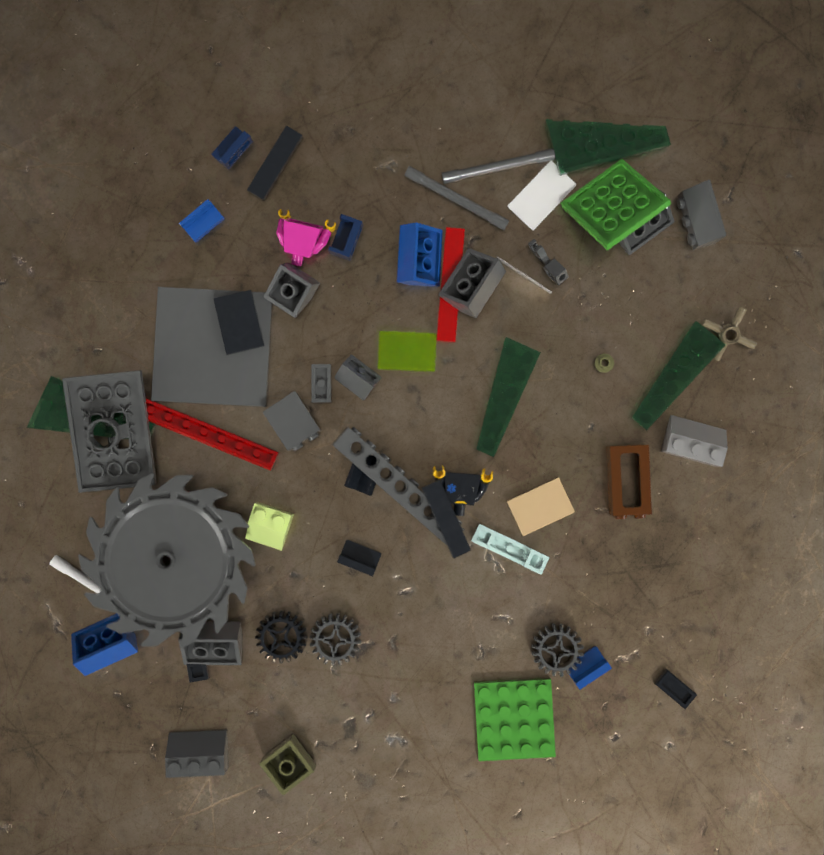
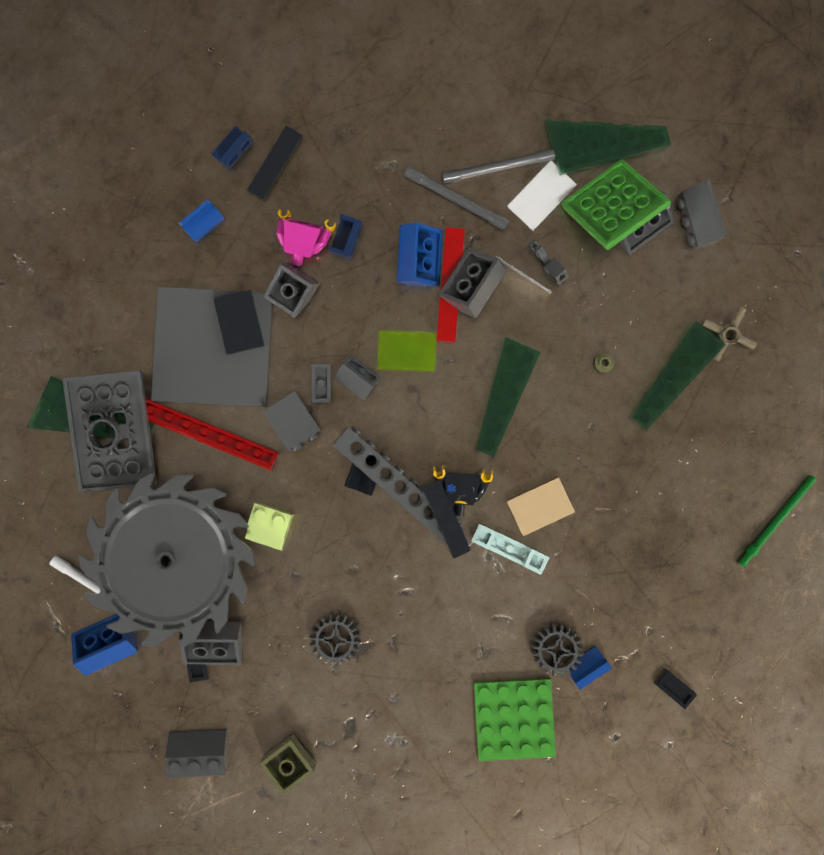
black gear [255,610,308,663] -> none
black panel [337,540,381,577] -> none
reddish brown piece [607,445,652,519] -> none
light grey slope [661,415,728,467] -> none
none -> green bar [738,475,817,568]

